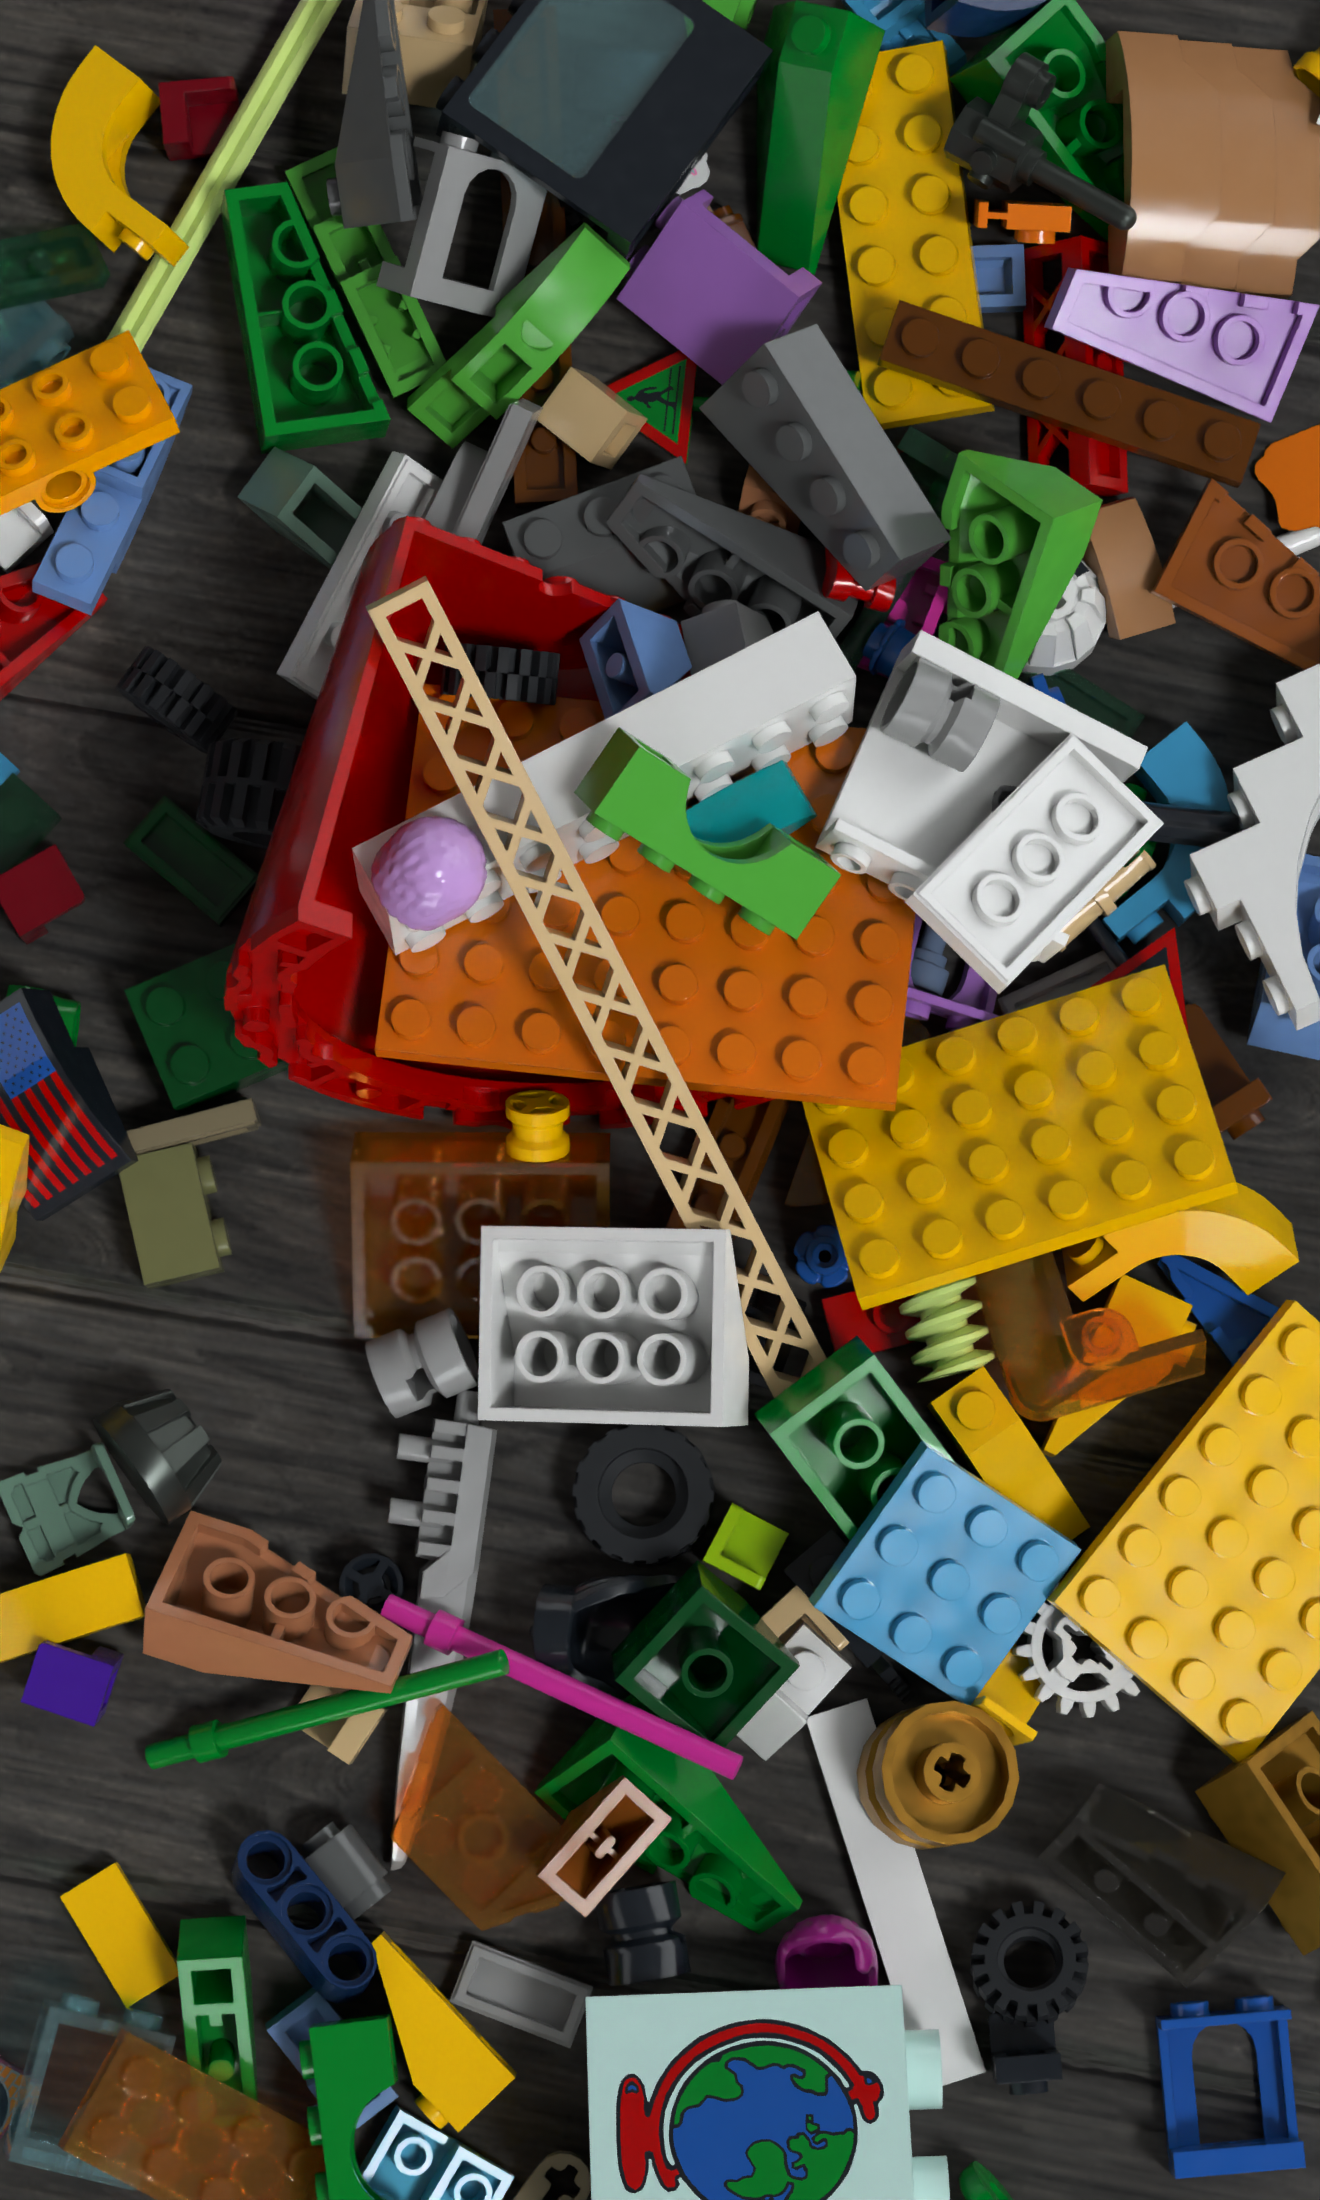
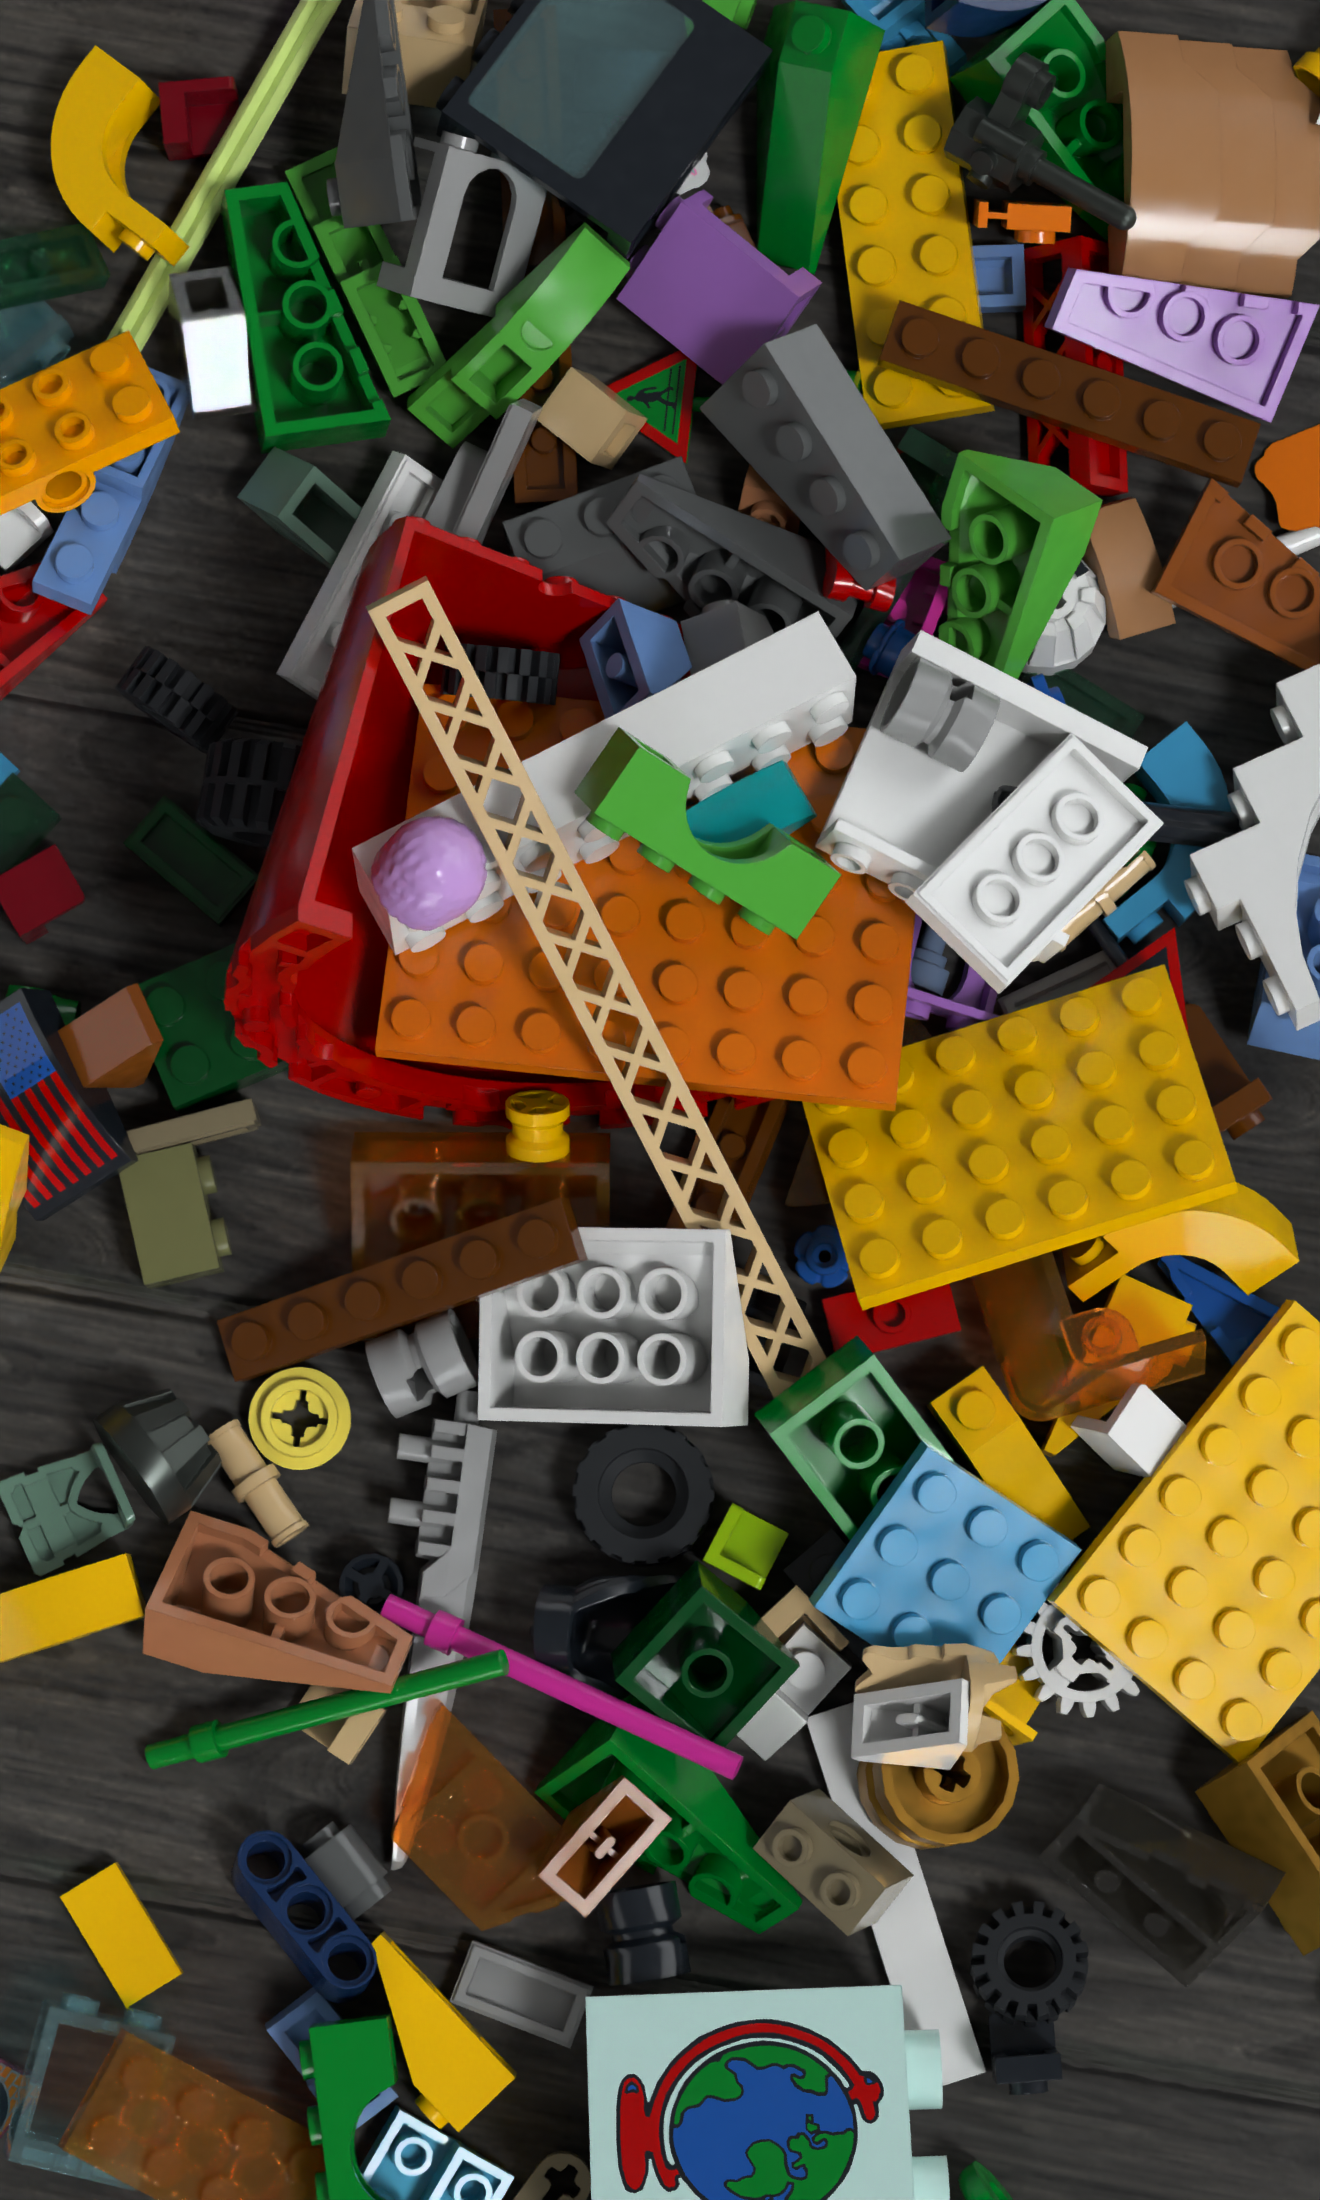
dark purple panel [21,1641,124,1727] -> none
green slope [177,1915,259,2128] -> none
magenta hair [775,1914,878,1989] -> none
yellowish green piece [899,1276,995,1383] -> none
blue panel [1155,1995,1306,2179] -> none
none -> dark orange slope [58,983,164,1088]
none -> clear smoke slope [168,265,256,420]
none -> tan pin [207,1419,309,1548]
none -> reddish brown plate [217,1197,588,1382]
none -> light yellow gear [248,1367,352,1470]
none -> dark tan brick [753,1789,914,1936]
none -> white slope [851,1678,970,1770]
none -> tan hair [854,1643,1017,1752]
none -> white panel [1070,1382,1187,1477]

